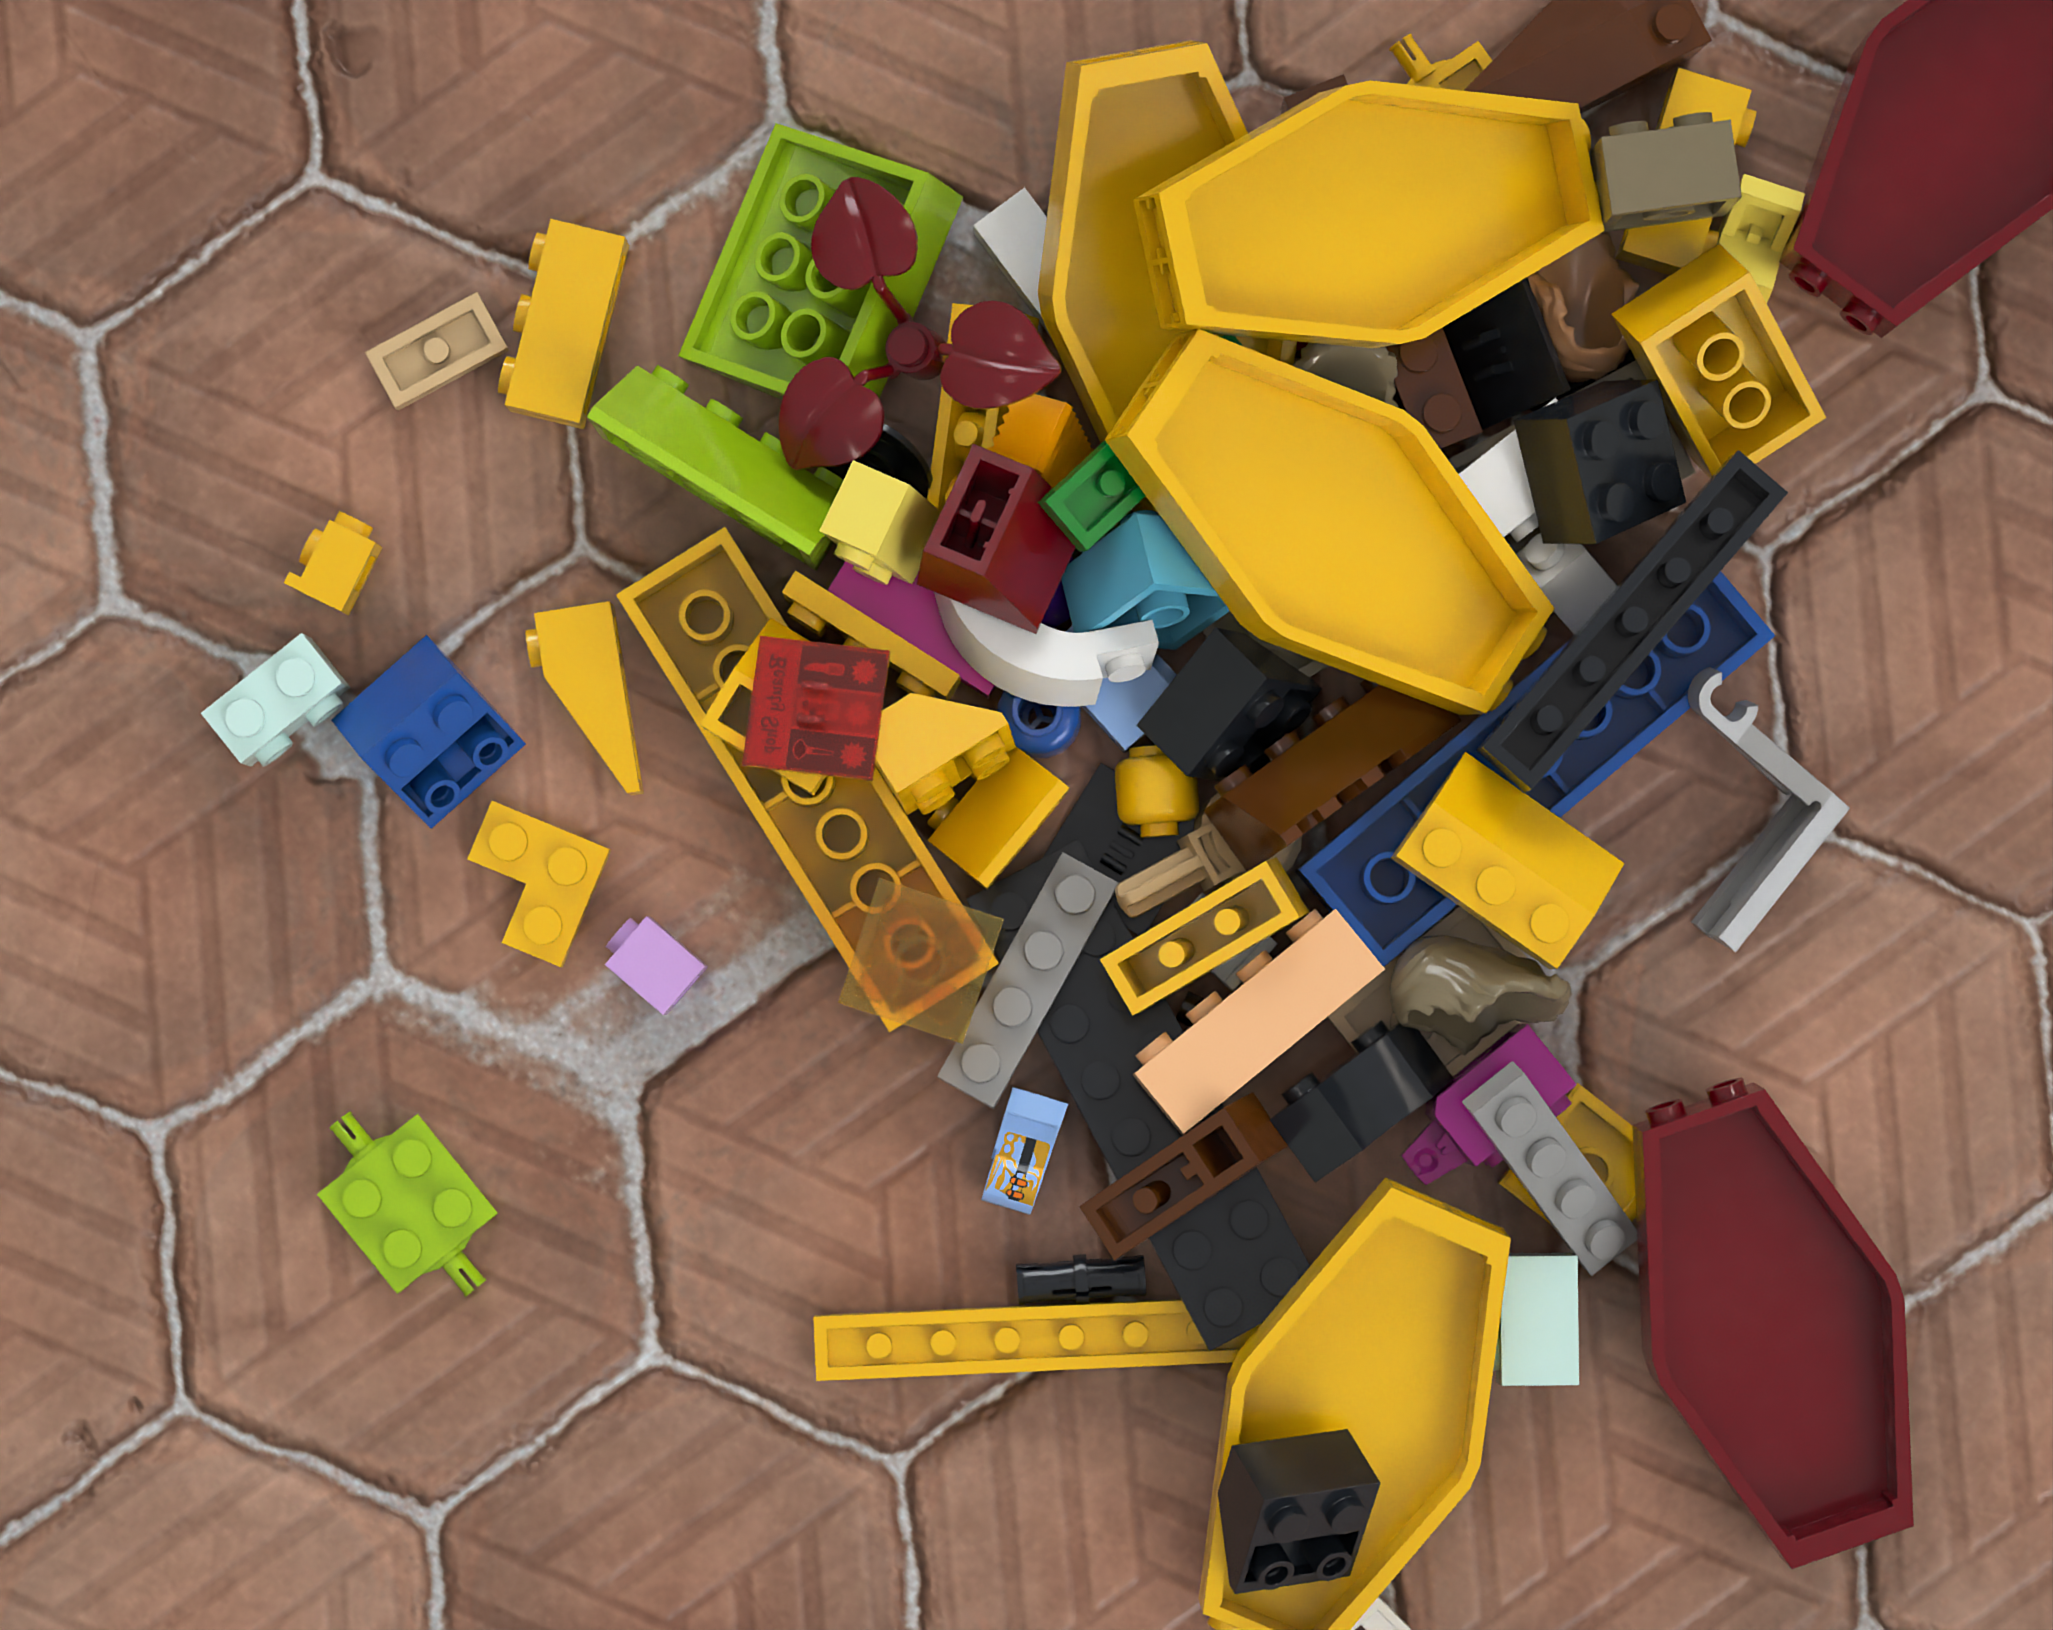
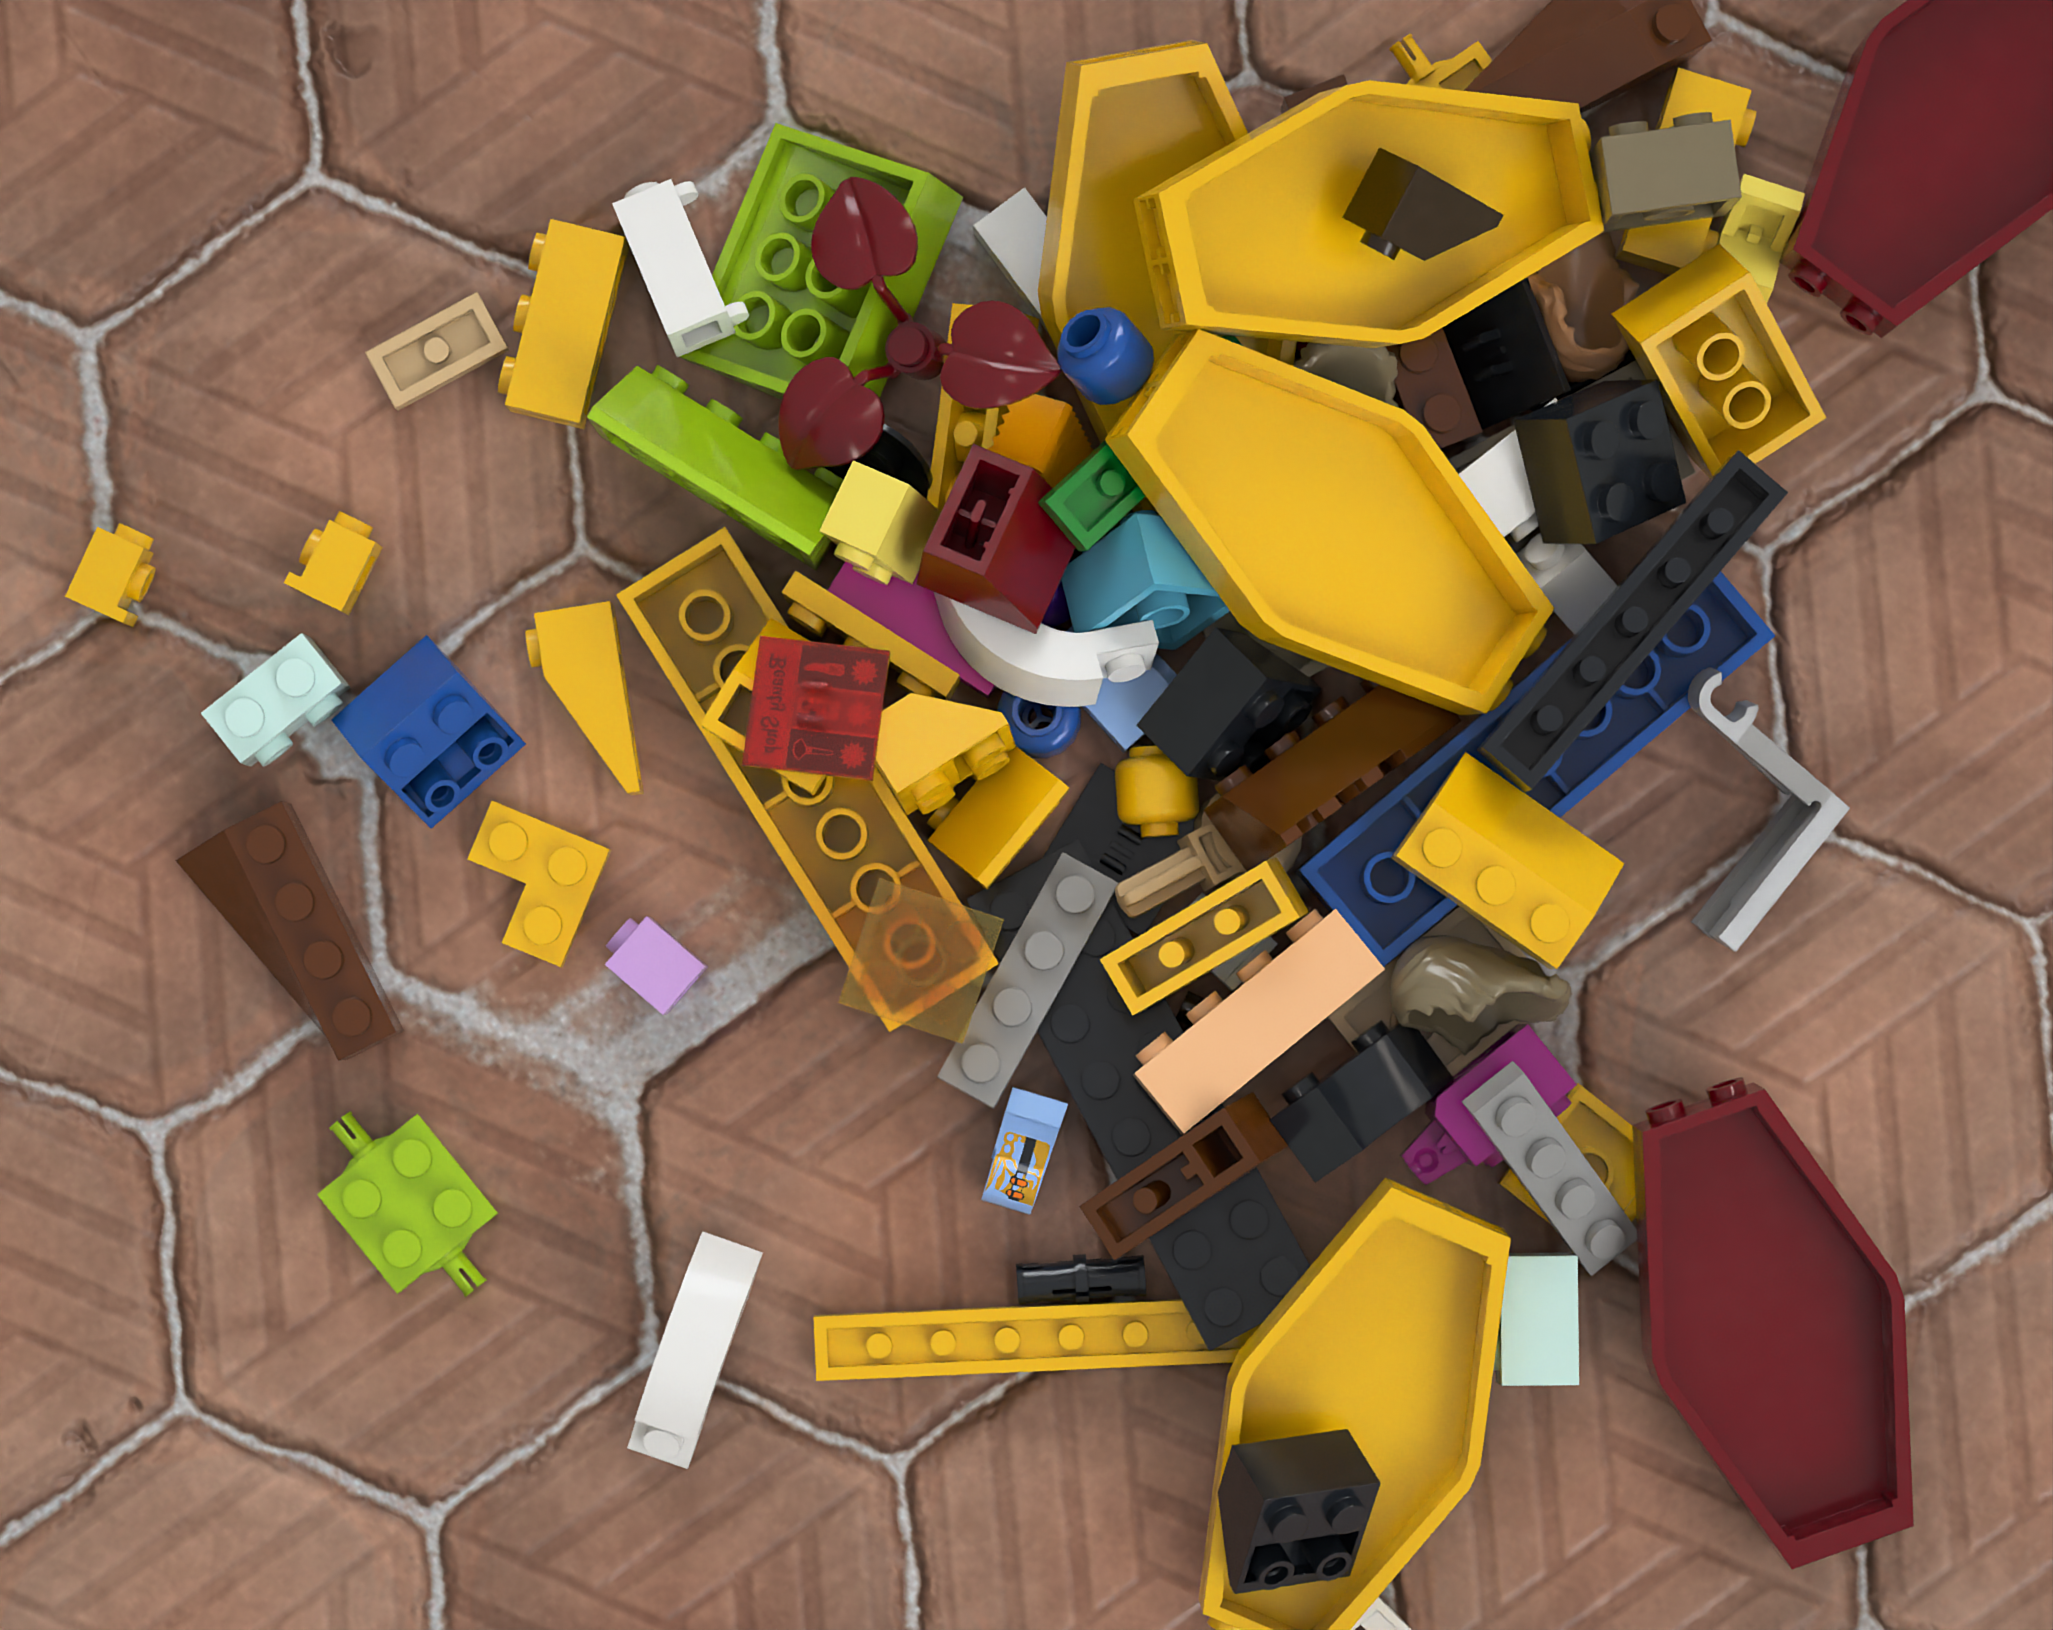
none -> yellow brick [65,523,156,627]
none -> reddish brown wedge [175,801,404,1061]
none -> white brick [612,179,749,357]
none -> white arch [627,1231,763,1469]
none -> blue head [1057,307,1154,405]
none -> dark brown slope [1342,148,1504,261]

